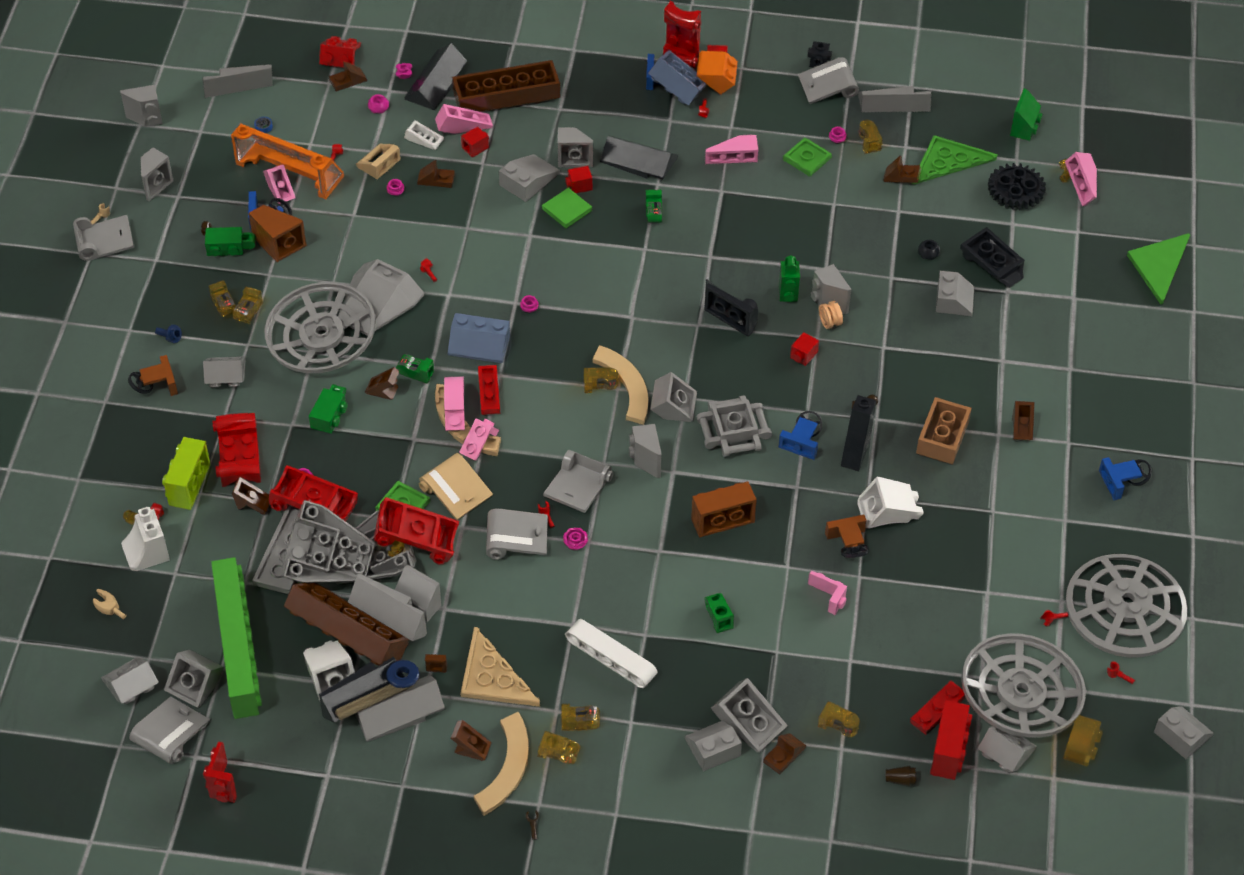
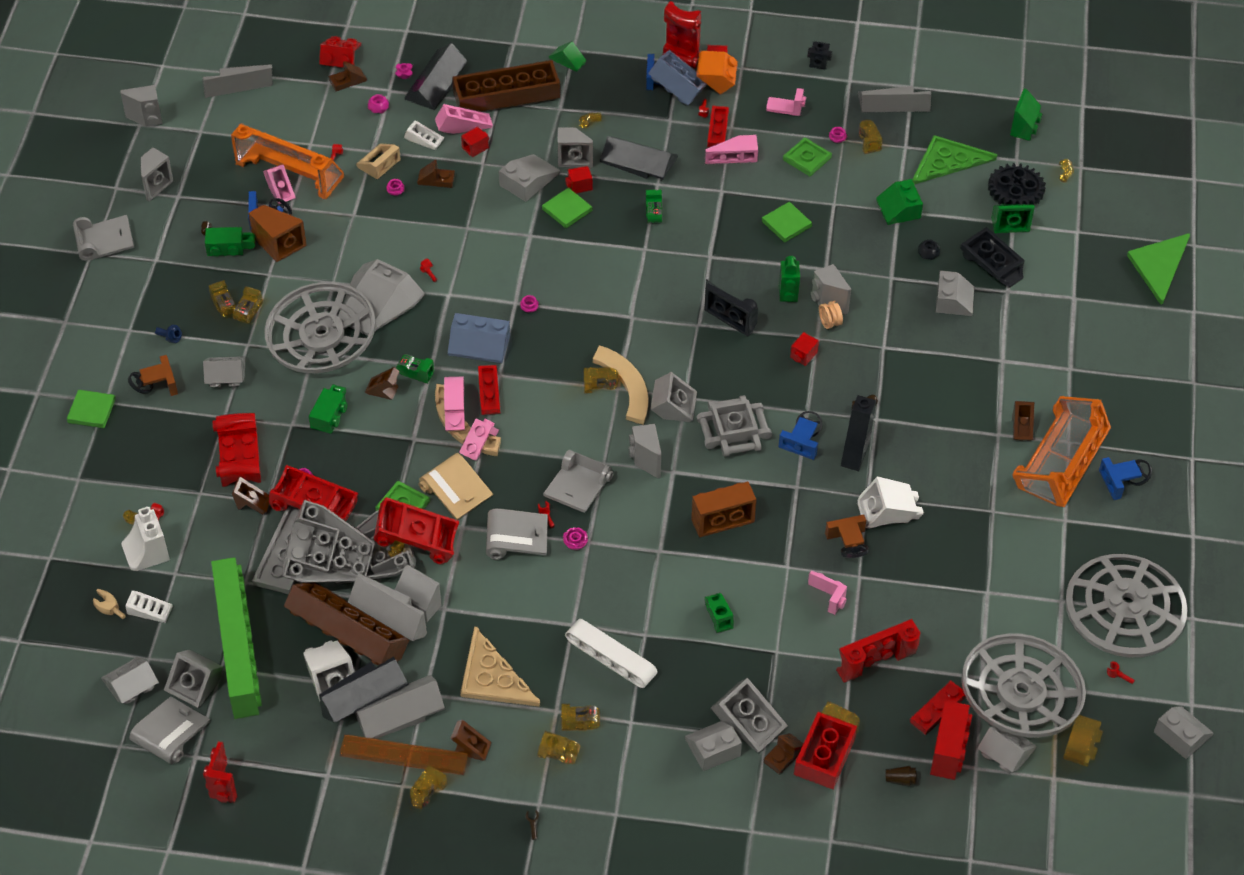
tan hand [91,203,110,224] -> none
lime brick [162,437,211,510] -> none
tile [255,117,272,133] -> none
dark tan axle [335,676,413,720] -> none
dark blue piece [386,660,420,688] -> none
reddish brown tile [425,654,447,672] -> none
tan tile [474,712,529,816] -> none
light grey door [798,57,859,104] -> none
reddish brown slope [883,156,921,183] -> none
medium nougat brick [916,397,972,464] -> none
red hand [1040,610,1068,626] -> none
bright pink slope [1065,152,1097,206] -> none
none -> bright green tile [67,390,116,428]
none -> white slope [125,591,173,623]
none -> clear orange tile [340,734,468,775]
none -> clear yellow leg [410,765,447,809]
none -> green slope [549,41,586,72]
none -> clear yellow arm [579,113,602,128]
none -> red plate [707,106,729,147]
none -> bright green tile [762,202,812,243]
none -> bright pink bracket [766,88,806,116]
none -> red brick [794,712,857,790]
none -> red piece [836,619,921,683]
none -> green slope [876,179,923,225]
none -> green slope [991,204,1035,233]
none -> windscreen [1012,396,1111,507]

